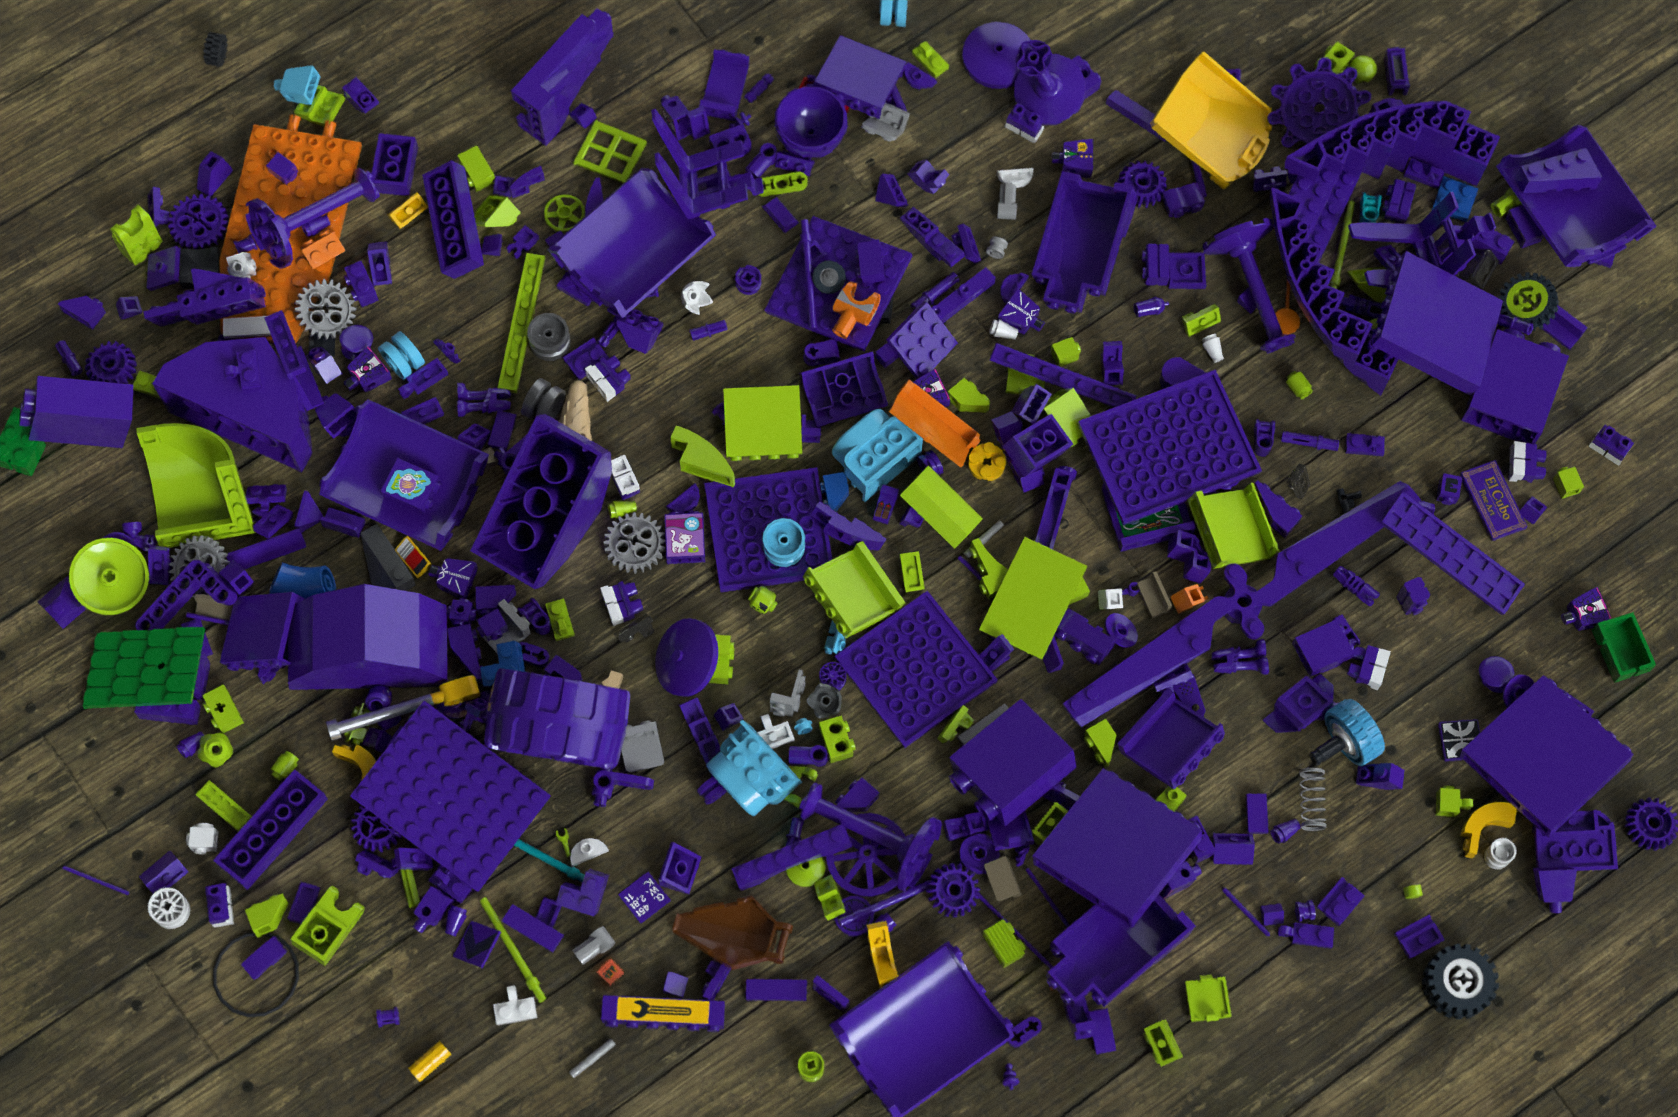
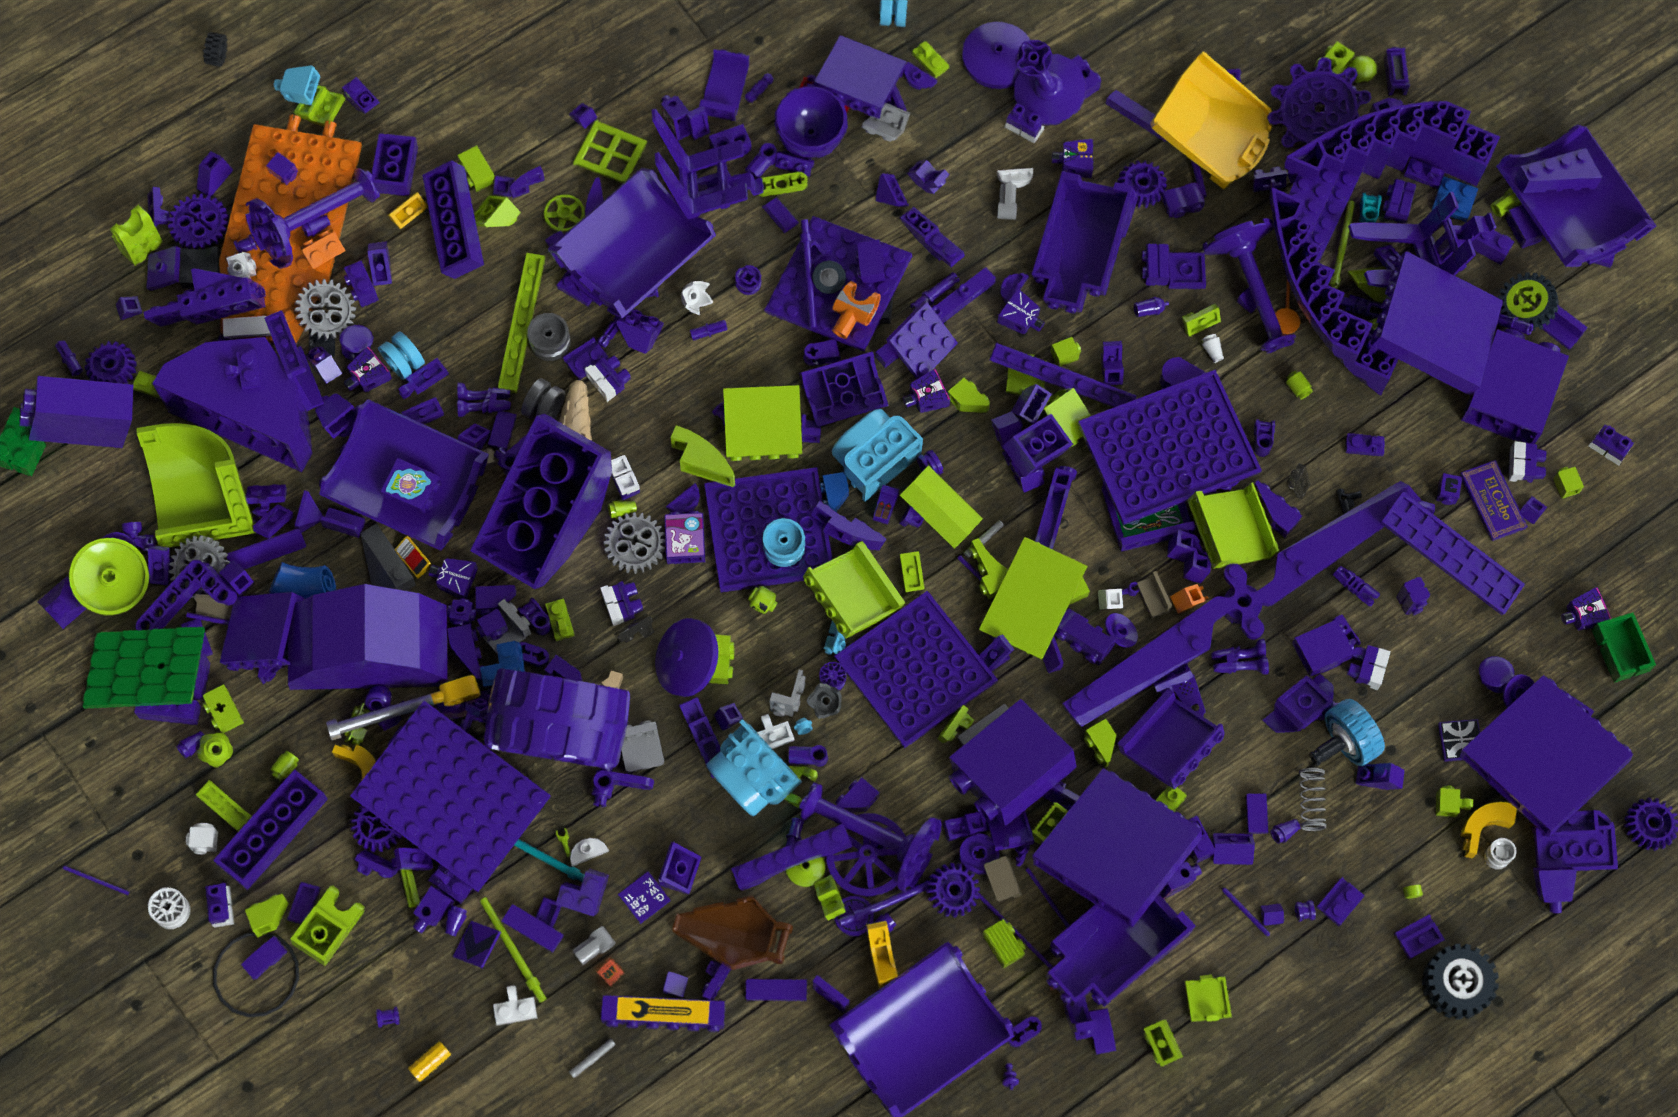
dark purple slope [58,296,106,330] -> none
dark purple panel [139,851,189,894] -> none
dark purple slope [362,727,391,753] -> none
dark purple piece [434,339,461,363] -> none
dark purple slope [482,234,503,256] -> none
dark purple plate [507,225,539,259] -> none
dark purple panel [511,8,613,146] -> none
dark purple wheel [697,777,727,805] -> none
dark purple hair [729,112,751,128] -> none
lime wheel [798,1052,824,1082] -> none
lime brick [819,715,856,764] -> none
orange door [889,379,981,467] -> none
dark purple hinge [952,224,981,263] -> none
yellow plate [968,442,1006,481] -> none
light grey wheel [986,237,1008,259] -> none
white cone [990,319,1018,340] -> none
dark purple plate [1278,922,1334,949] -> none
dark purple pin [1281,431,1339,451] -> none
clear smoke panel [1457,249,1499,290] -> none

